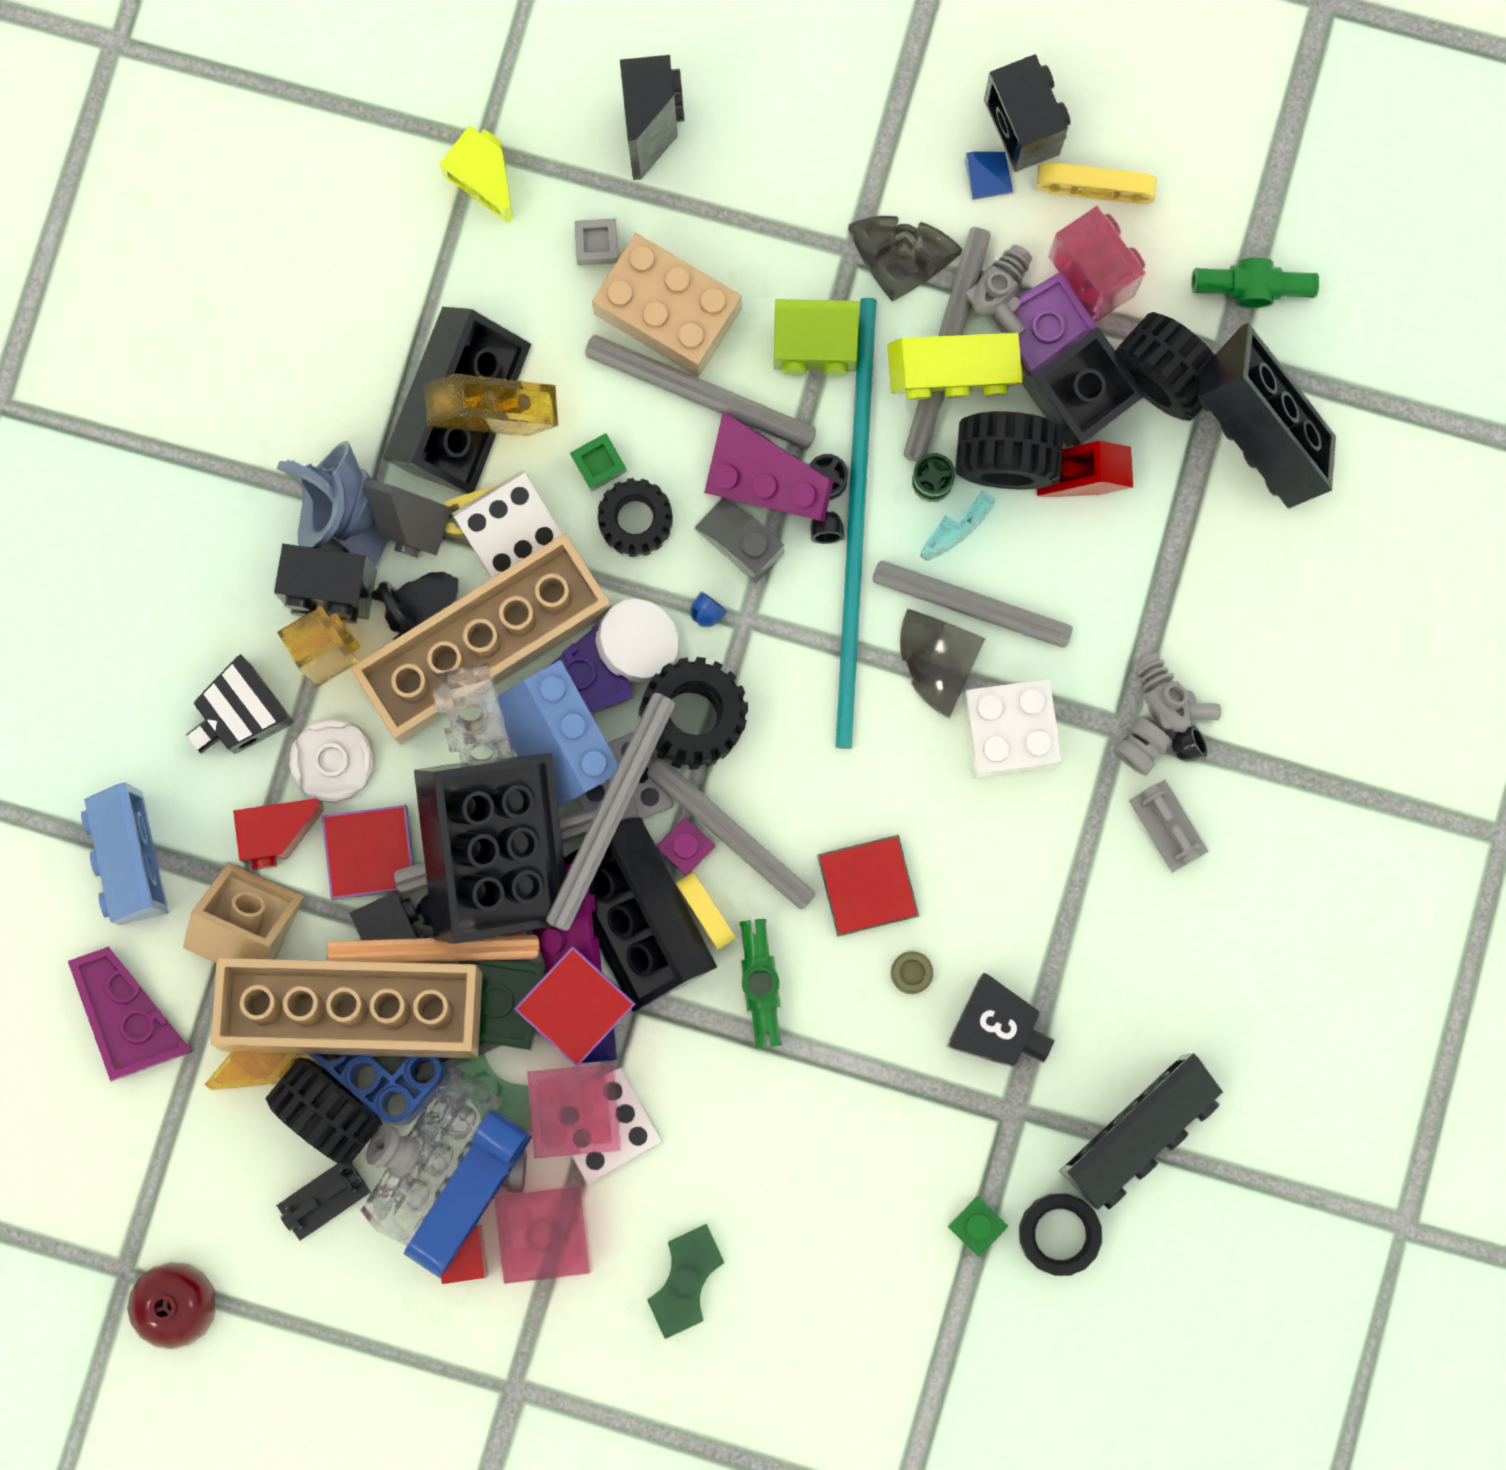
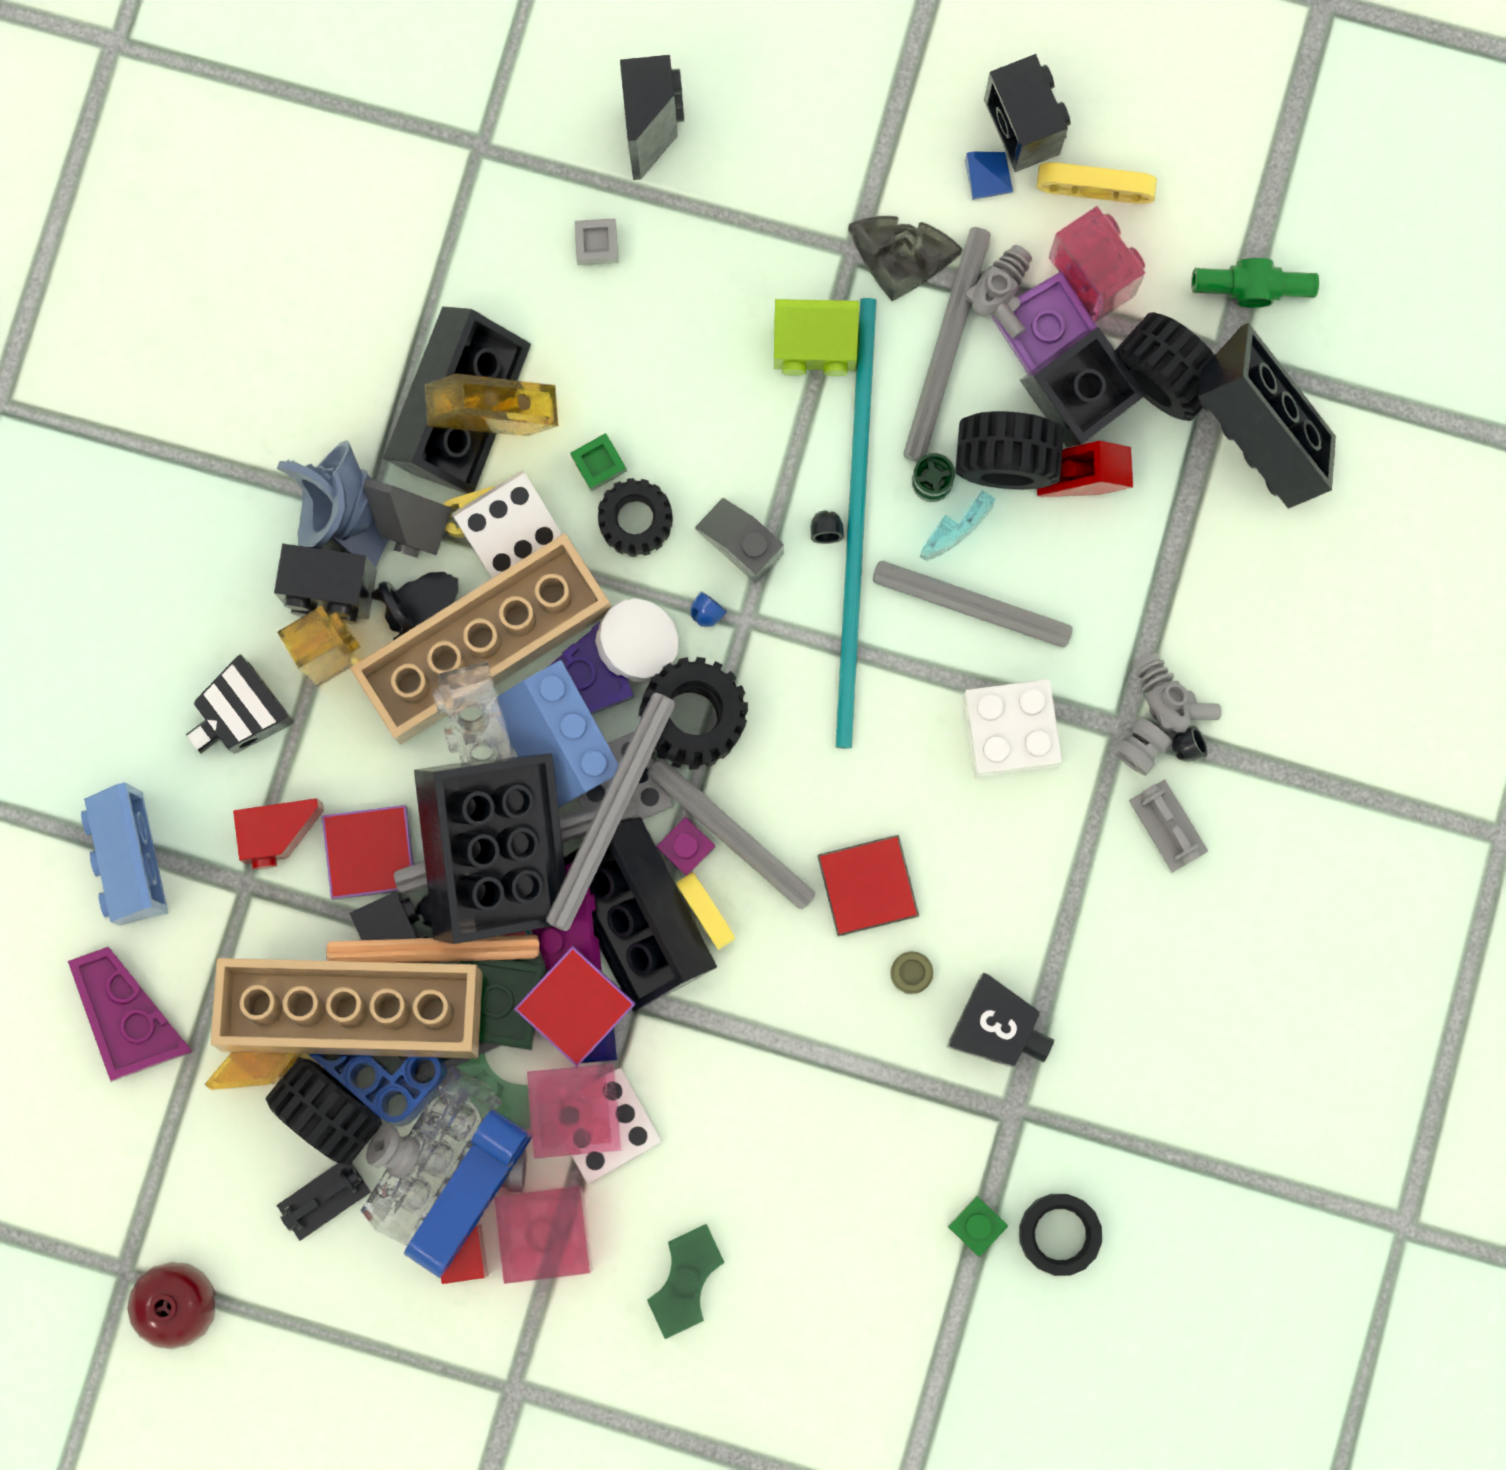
tan slope [183,862,304,962] -> none
white tile [289,719,374,803] -> none
neon yellow slope [439,125,513,223] -> none
light grey axle [585,335,816,449] -> none
tan brick [592,232,742,377] -> none
magenta wing [704,412,834,522] -> none
green pin [739,919,782,1049] -> none
black wheel [809,454,848,501] -> none
neon yellow brick [887,333,1023,400] -> none
clear smoke brick [900,609,985,718] -> none
black slope [1059,1053,1223,1210] -> none

